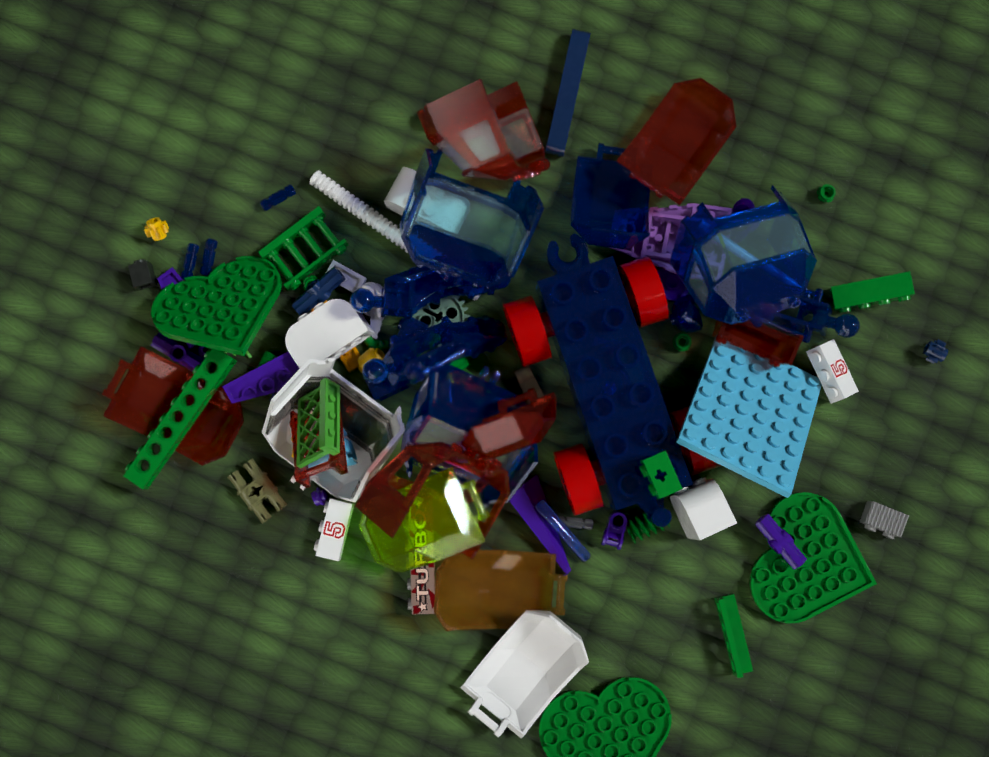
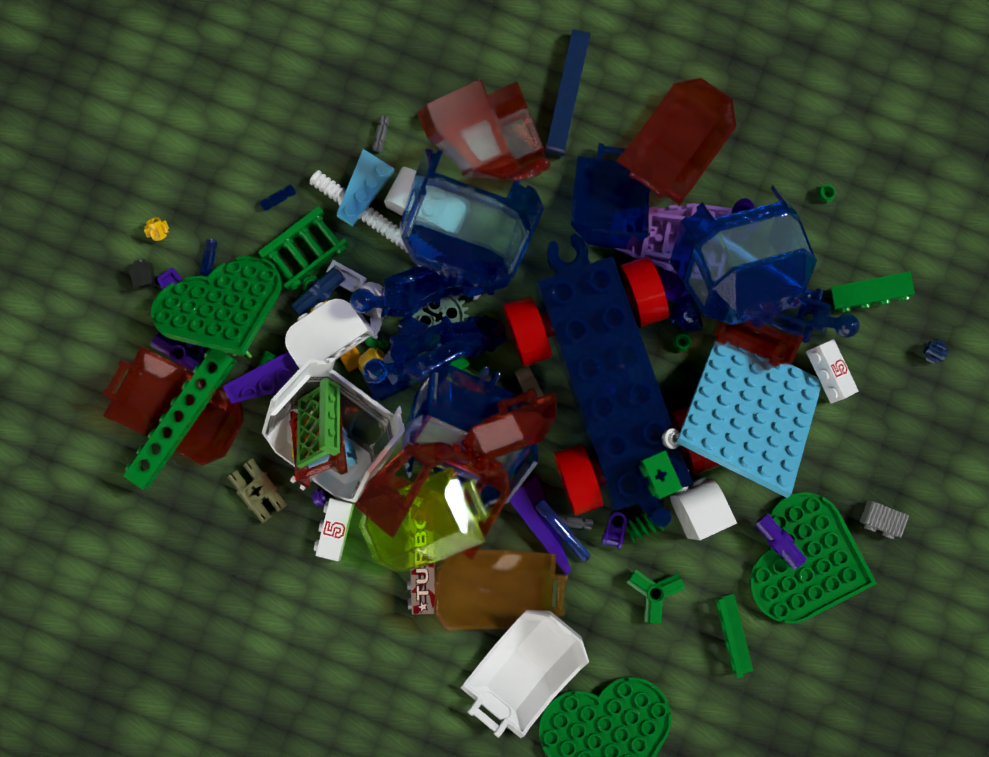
clear blue axle [181,243,199,280] -> none
none -> medium azure wing [337,149,395,227]
none -> dark grey axle [372,115,390,153]
none -> green piece [626,569,685,624]
none -> white plate [662,428,680,449]

